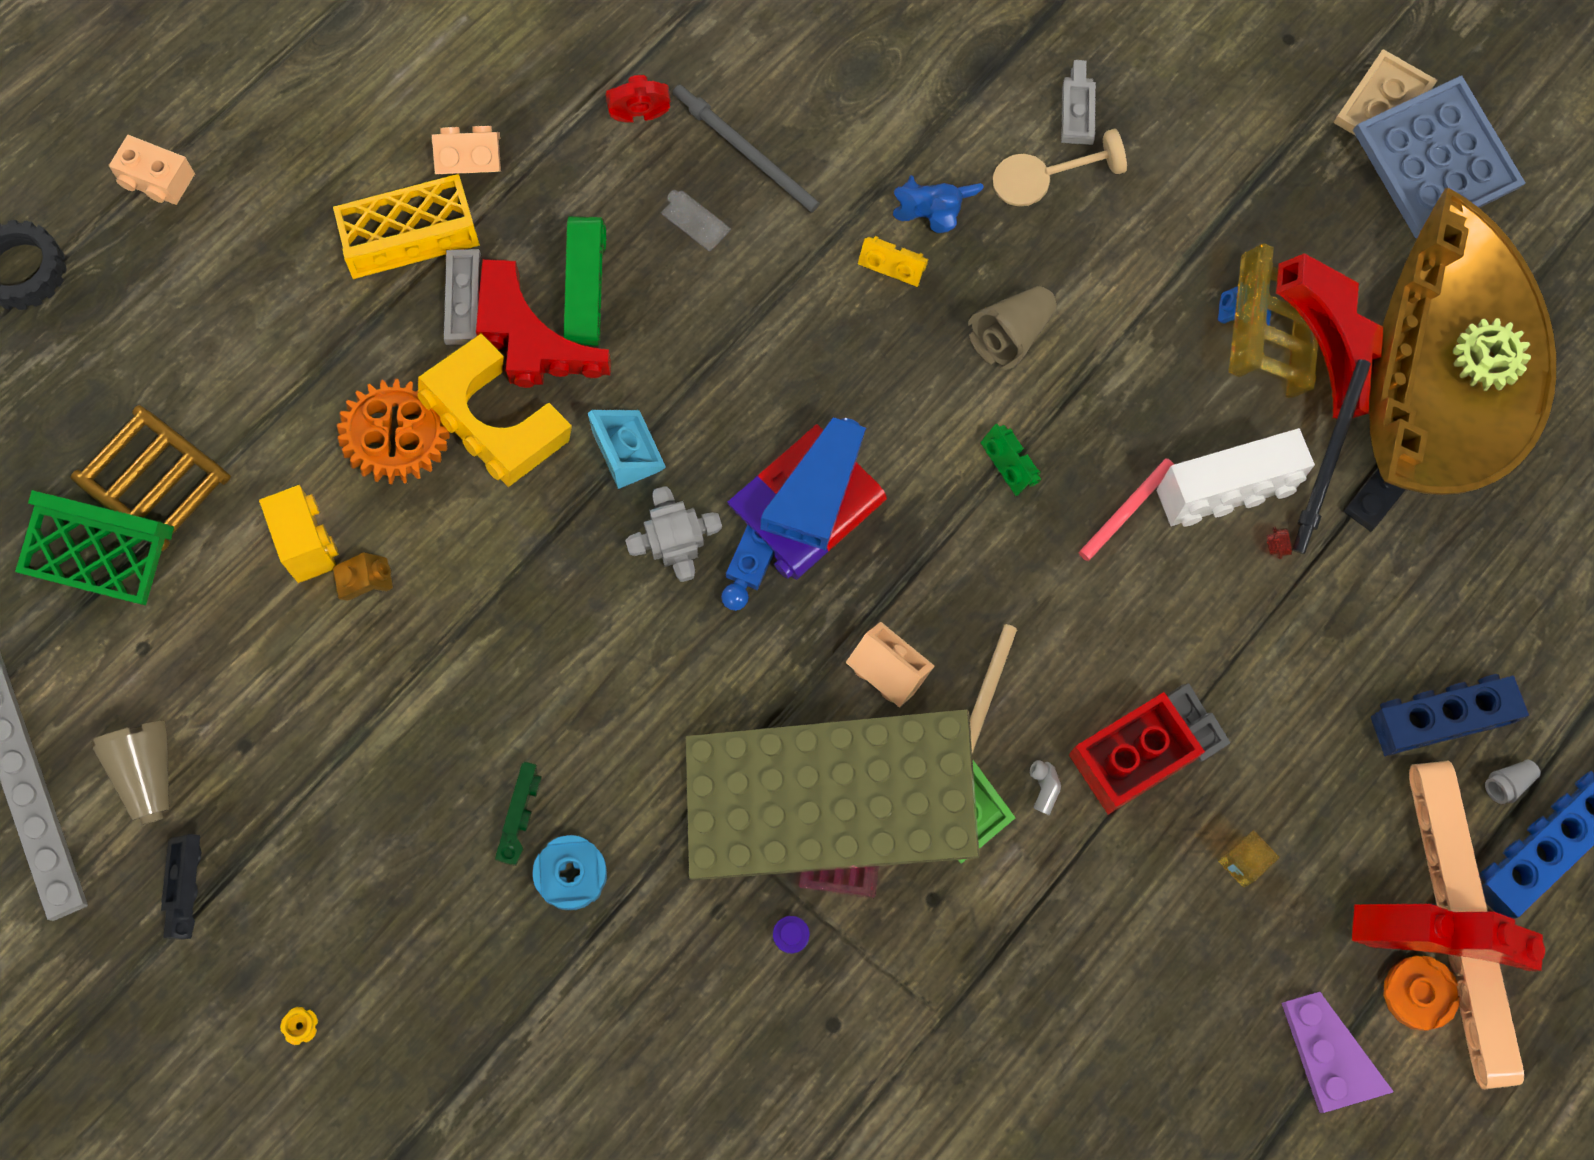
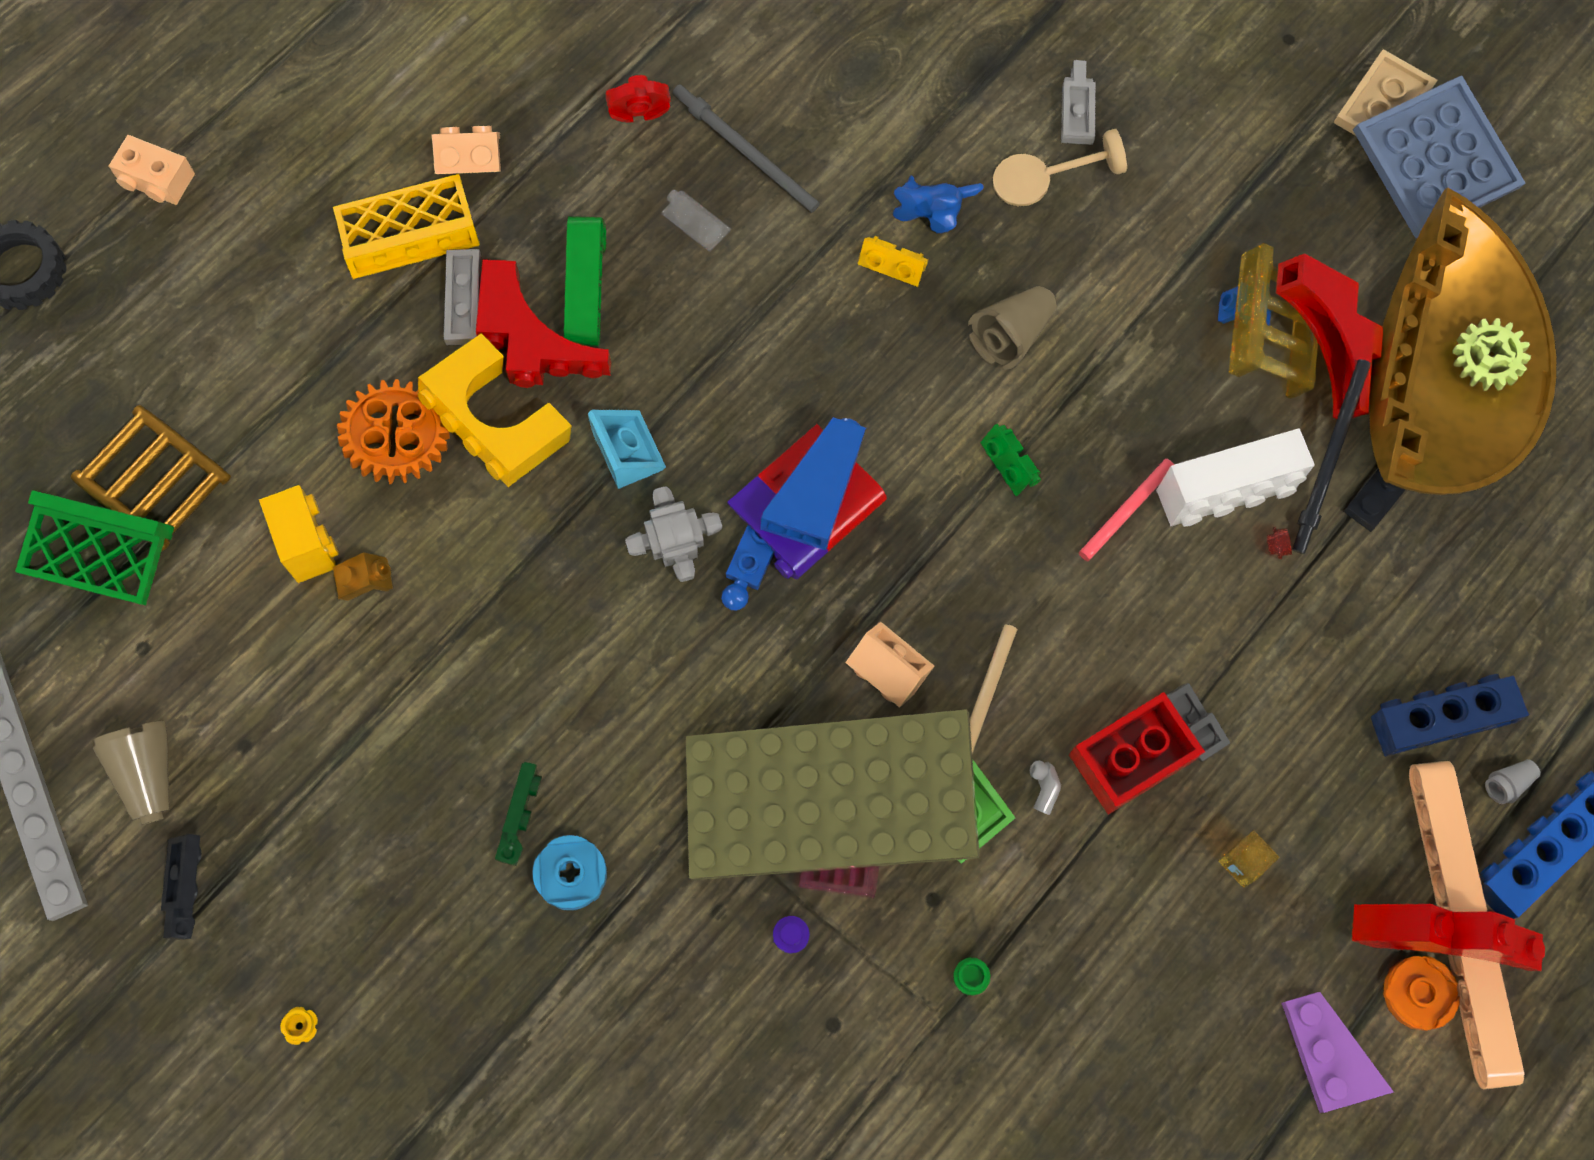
none -> green plate [953,958,990,996]

